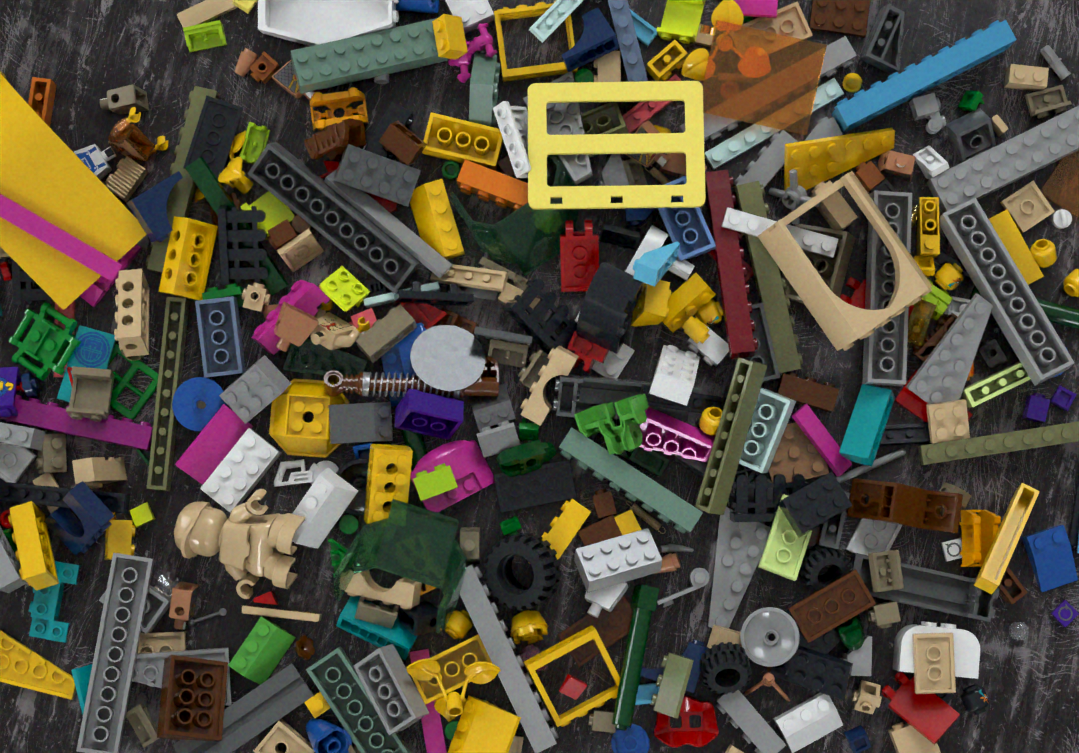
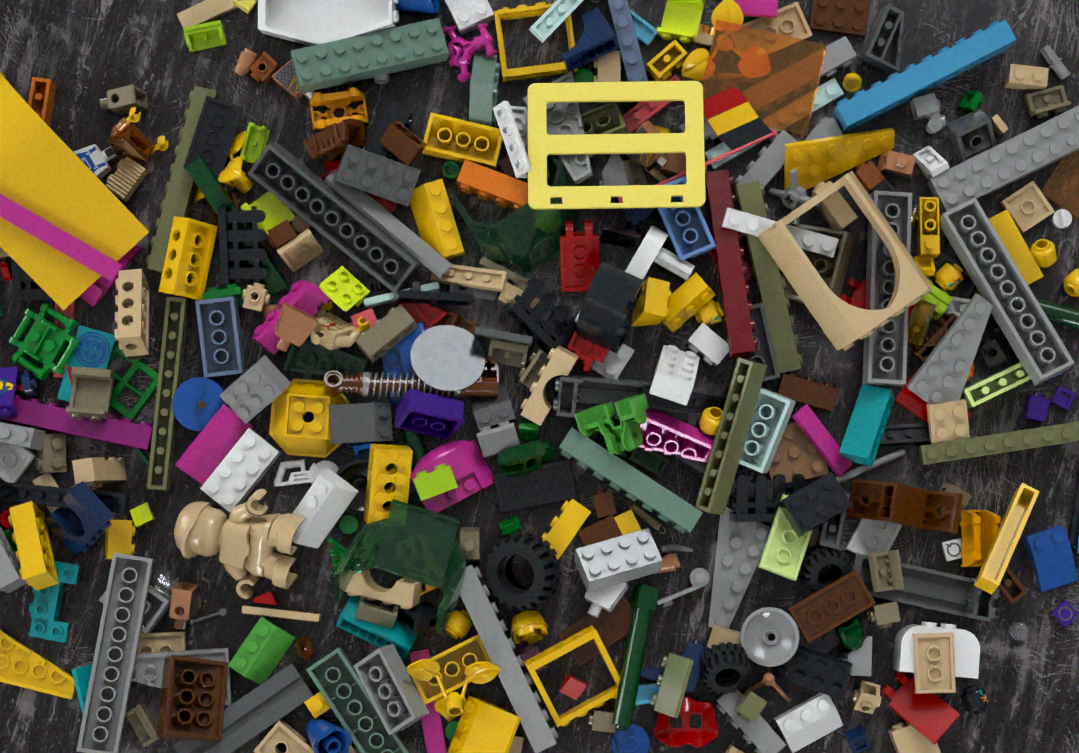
dark blue arch [127,171,183,243] -> none
yellow brick [432,14,468,60] -> none
medium azure slope [633,242,680,287] -> none
yellow brick [681,316,710,344] -> none
none -> flag [618,87,777,209]
none -> olive brick [735,689,768,722]

